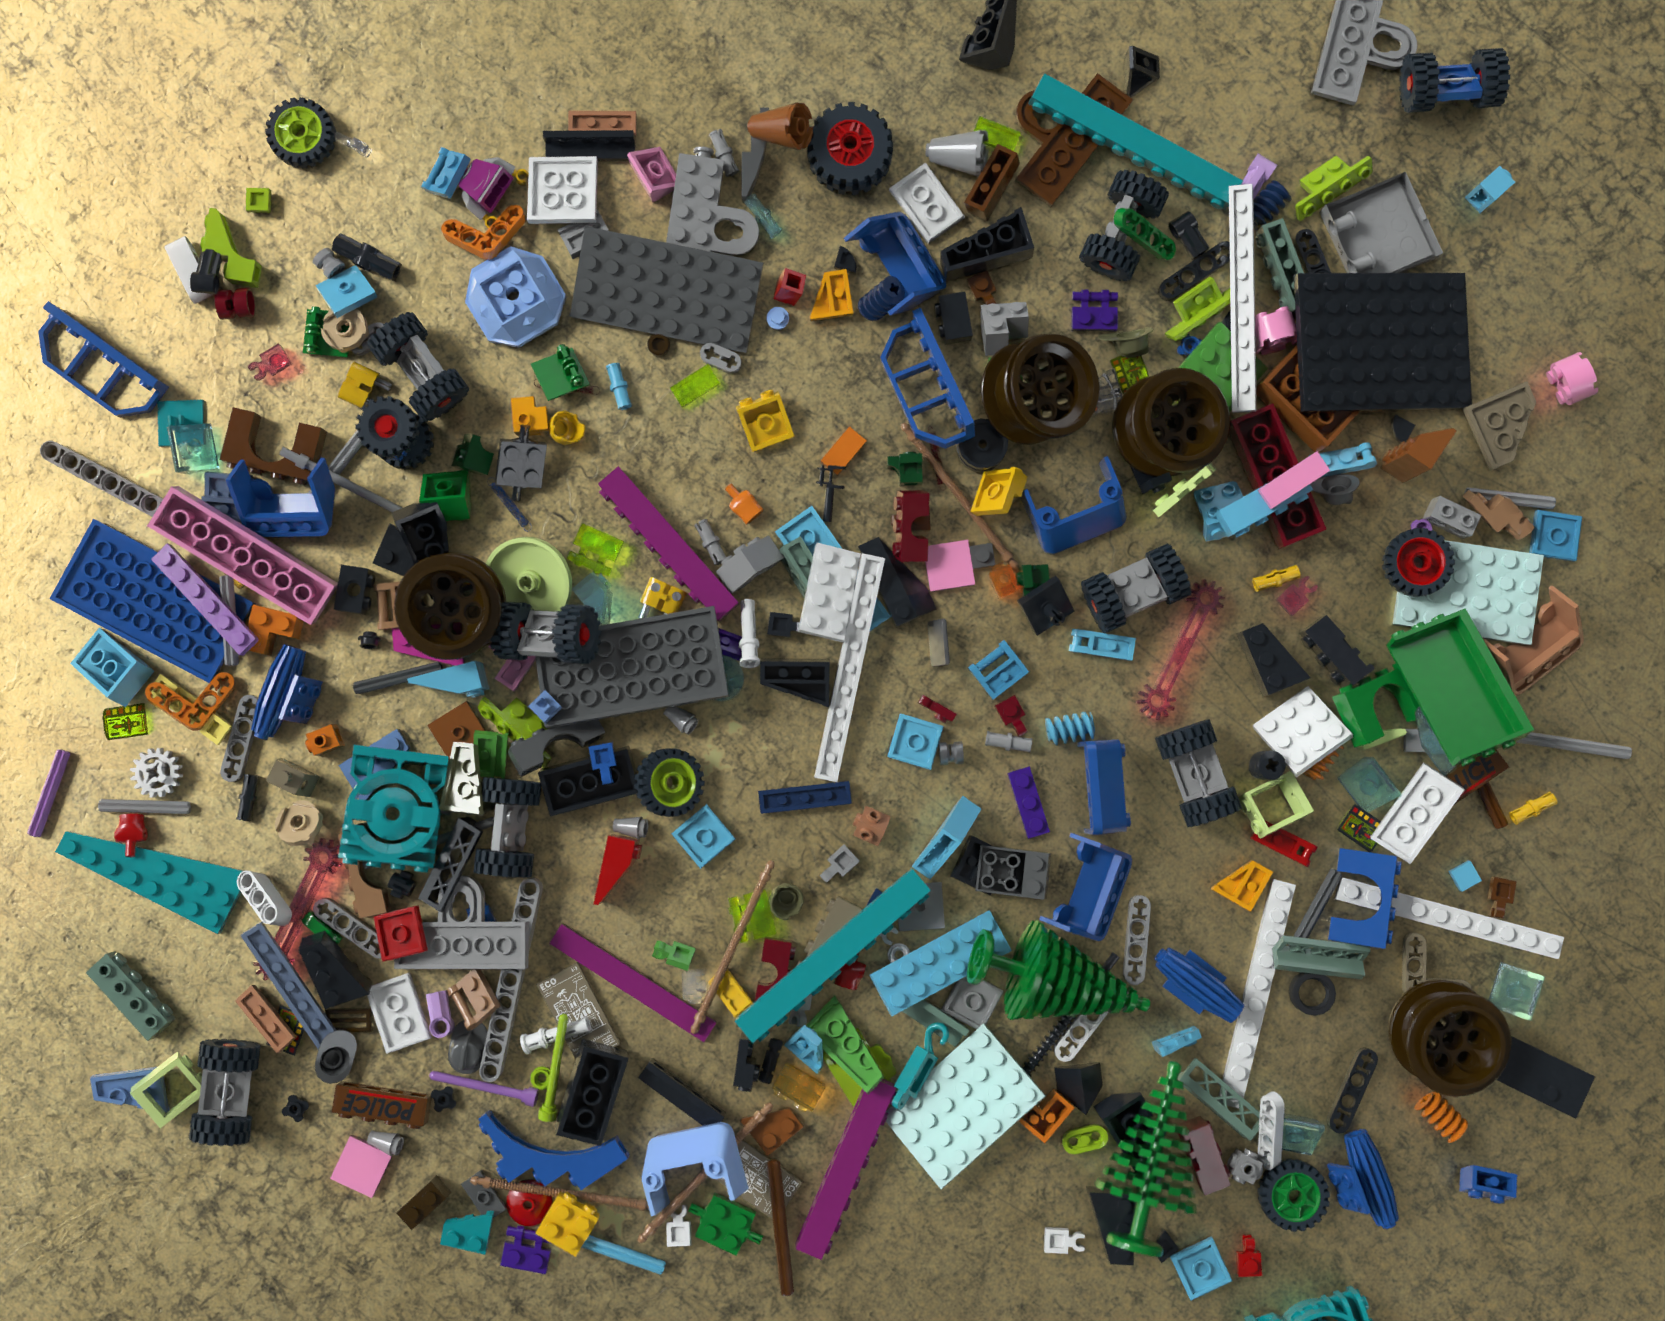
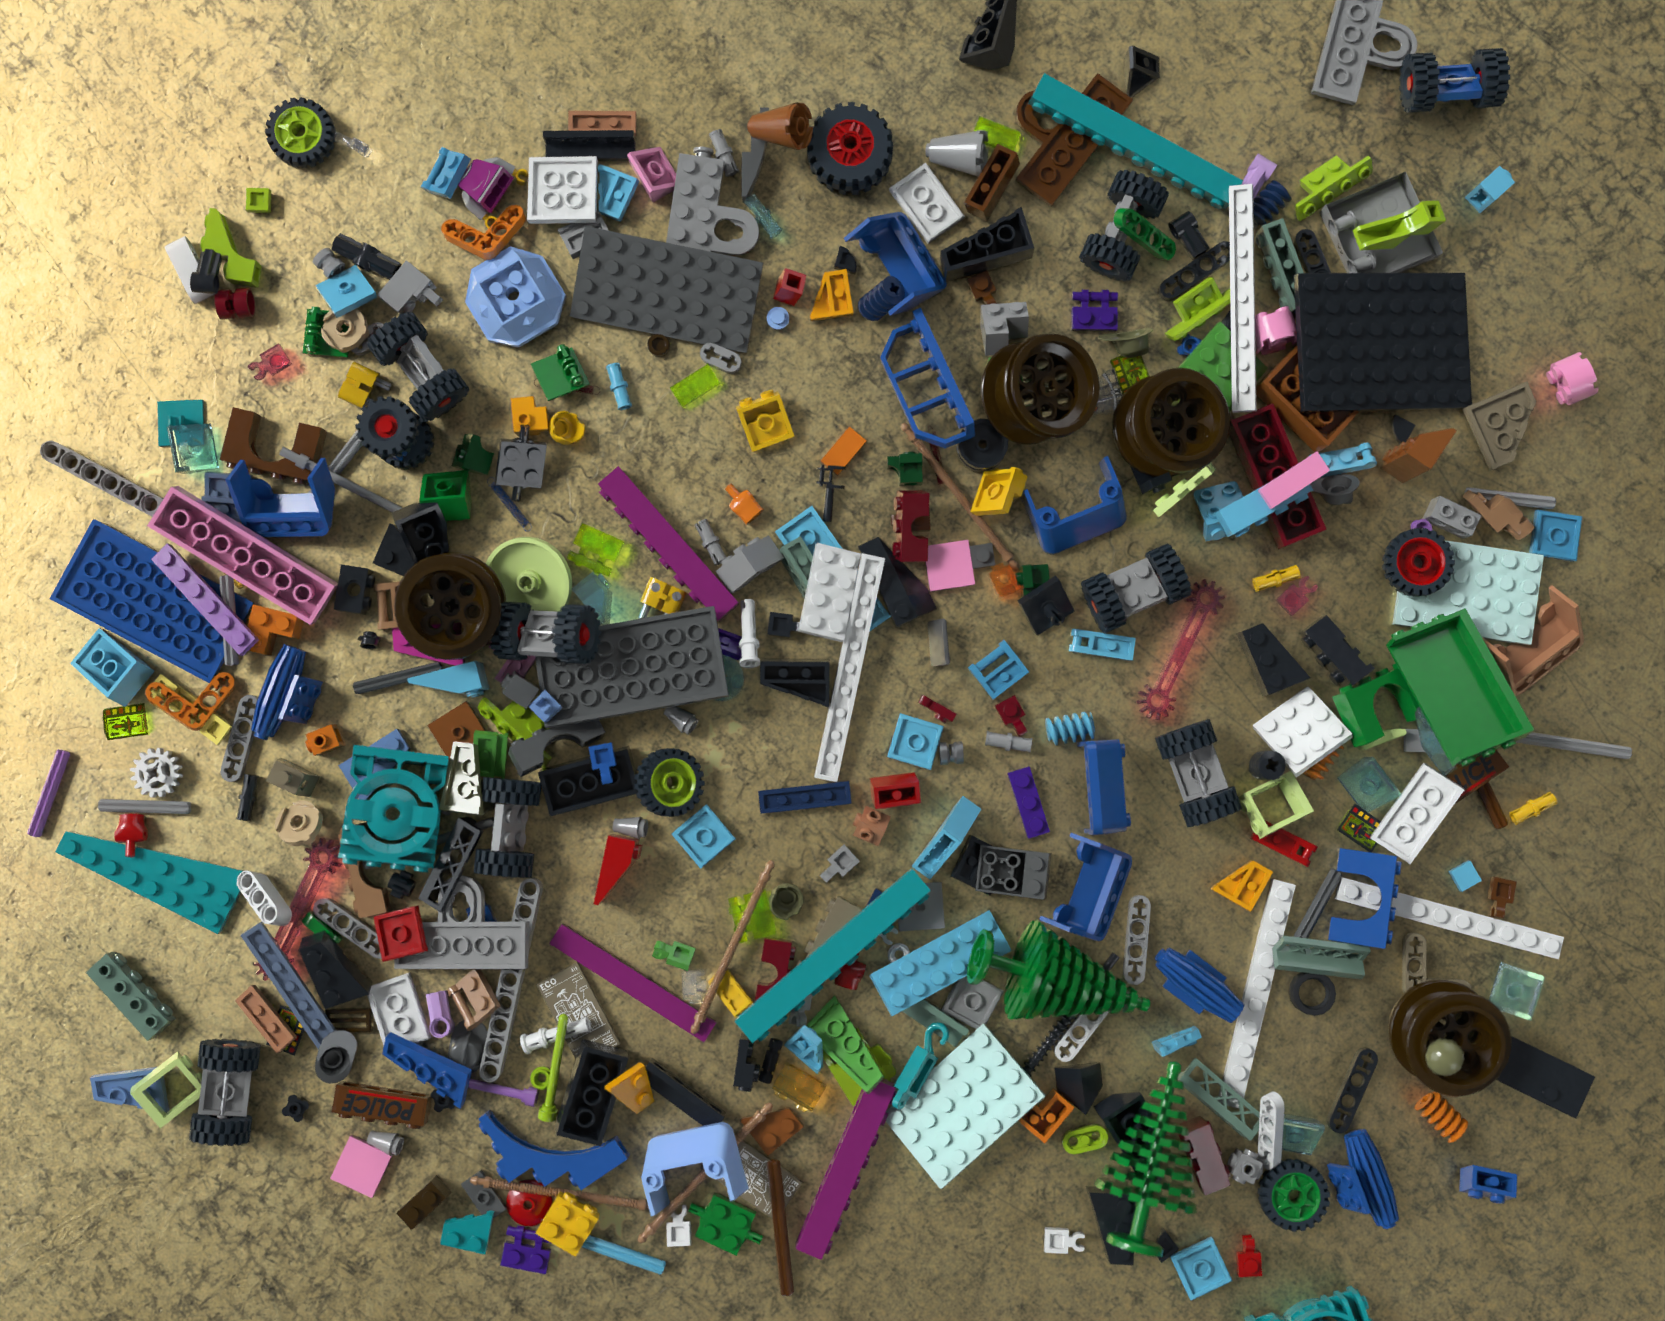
blue plate [38,301,169,417] -> none
black brick [934,291,973,345] -> none
none -> light grey hinge [377,260,443,315]
none -> blue wing [382,1032,472,1109]
none -> dark grey brick [501,671,539,709]
none -> medium azure wing [598,164,639,222]
none -> light orange wing [605,1062,654,1114]
none -> red brick [870,772,921,809]
none -> lime arch [1353,200,1446,251]
none -> olive hair [1425,1039,1464,1076]

